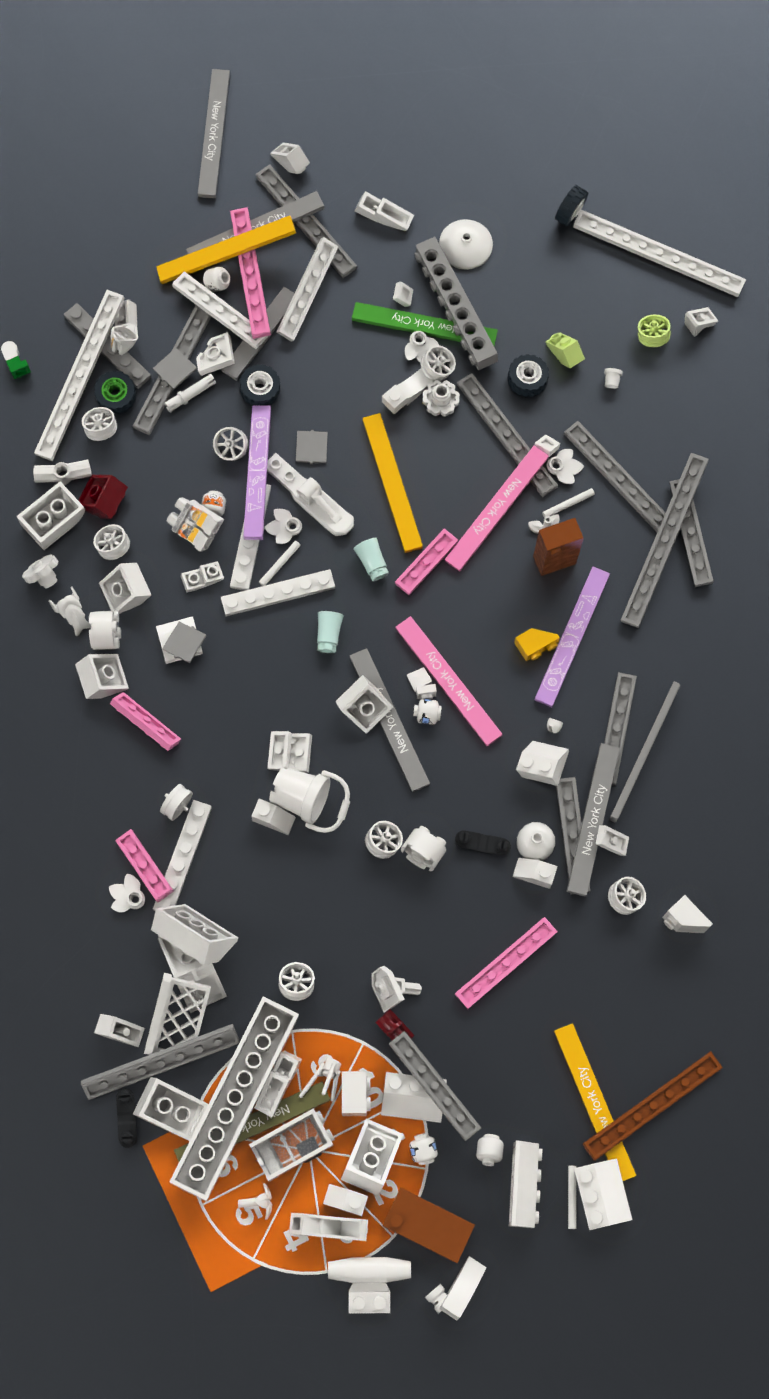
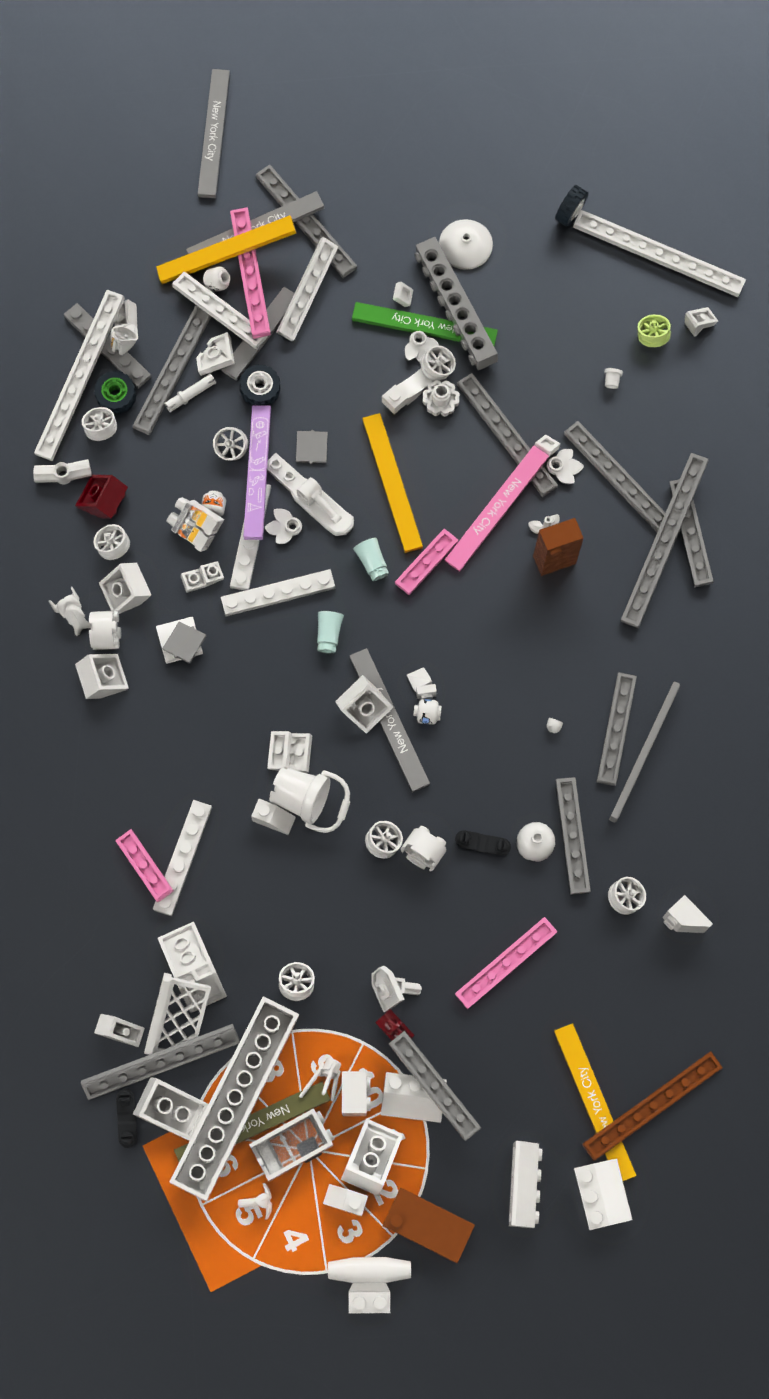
leg [1,341,31,379] -> none
white brick [17,481,85,550] -> none
white plant [22,554,59,588] -> none
white plate [109,874,145,912] -> none
bright pink plate [110,692,181,751] -> none
white slope [151,904,238,965] -> none
light grey piece [153,348,197,389] -> none
white wheel [160,784,193,821] -> none
white slope [254,1050,302,1117] -> none
white bar [259,541,301,586] -> none
white slope [270,143,310,174] -> none
white arch [289,1213,368,1241] -> none
white slope [355,191,414,231] -> none
bright pink tile [395,616,503,746] -> none
white head [409,1133,438,1165] -> none
white wheel [425,1284,447,1314] -> none
white slope [439,1256,486,1321] -> none
white head [476,1134,504,1166] -> none
black wheel [507,354,549,397] -> none
white slope [512,858,558,889] -> none
yellow slope [514,628,560,662] -> none
white slope [516,741,569,786] -> none
lavender tile [534,567,610,708] -> none
white piece [542,488,595,518] -> none
yellowish green slope [546,333,585,368] -> none
light grey tile [566,743,620,897] -> none
white bar [568,1166,576,1229] -> none
white plate [596,825,629,856] -> none

